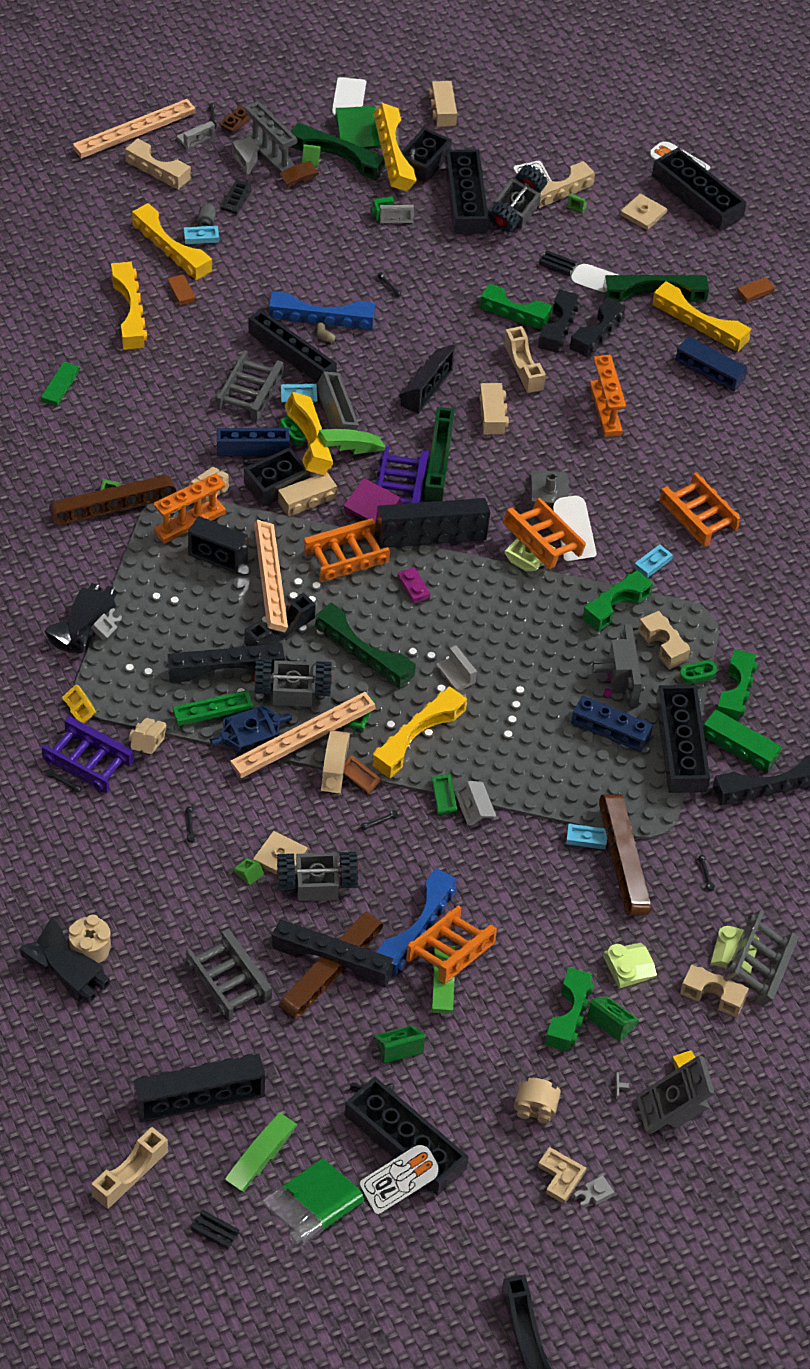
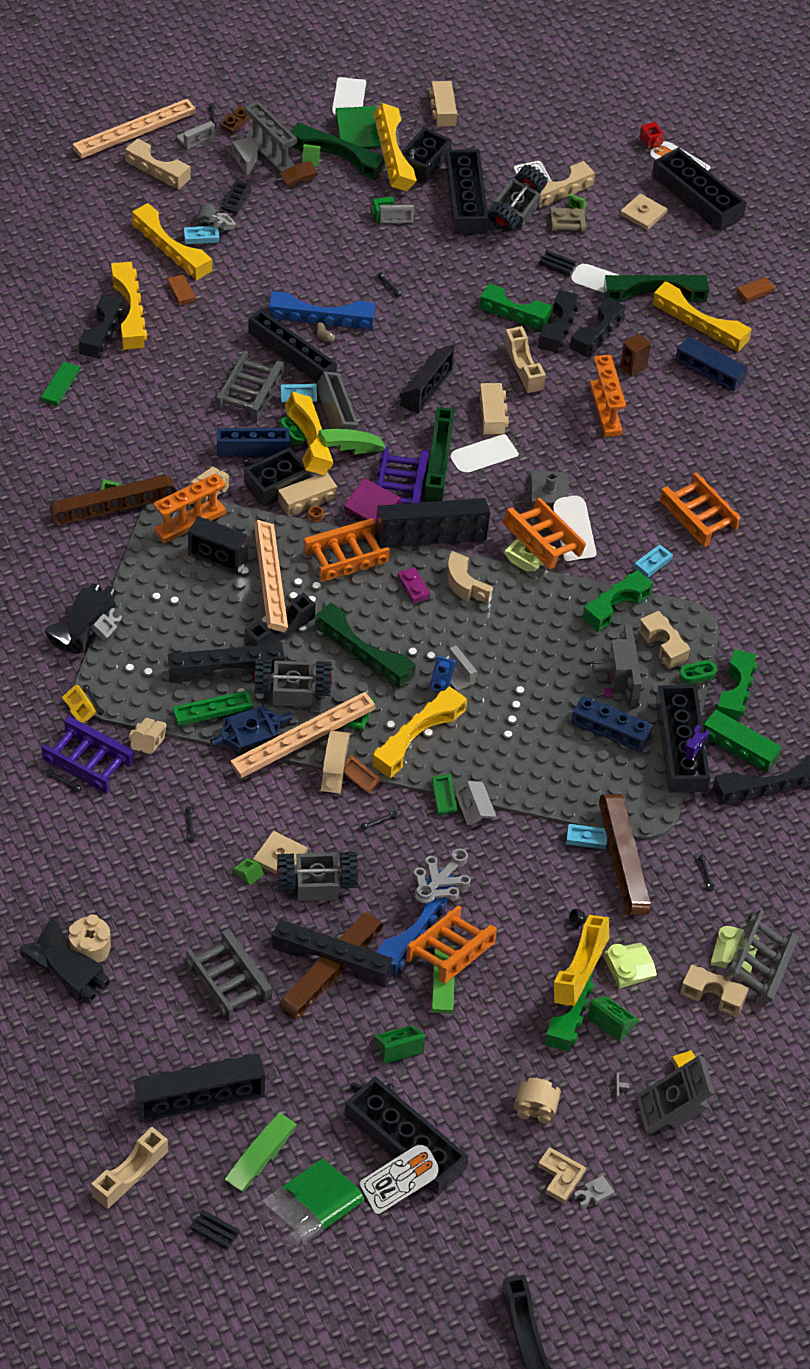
none -> black arch [79,294,124,359]
none -> black hinge [82,685,105,716]
none -> light grey plate [208,213,237,230]
none -> dark orange plate [307,506,325,523]
none -> light grey plant [413,849,471,903]
none -> blue hips [429,655,456,692]
none -> tan arch [447,551,493,604]
none -> white sticker [451,434,519,472]
none -> dark tan plate [550,208,586,232]
none -> yellow arch [554,915,610,1006]
none -> black hinge [569,909,586,926]
none -> reddish brown brick [620,334,651,377]
none -> red brick [639,122,664,148]
none -> dark purple plate [684,725,709,761]

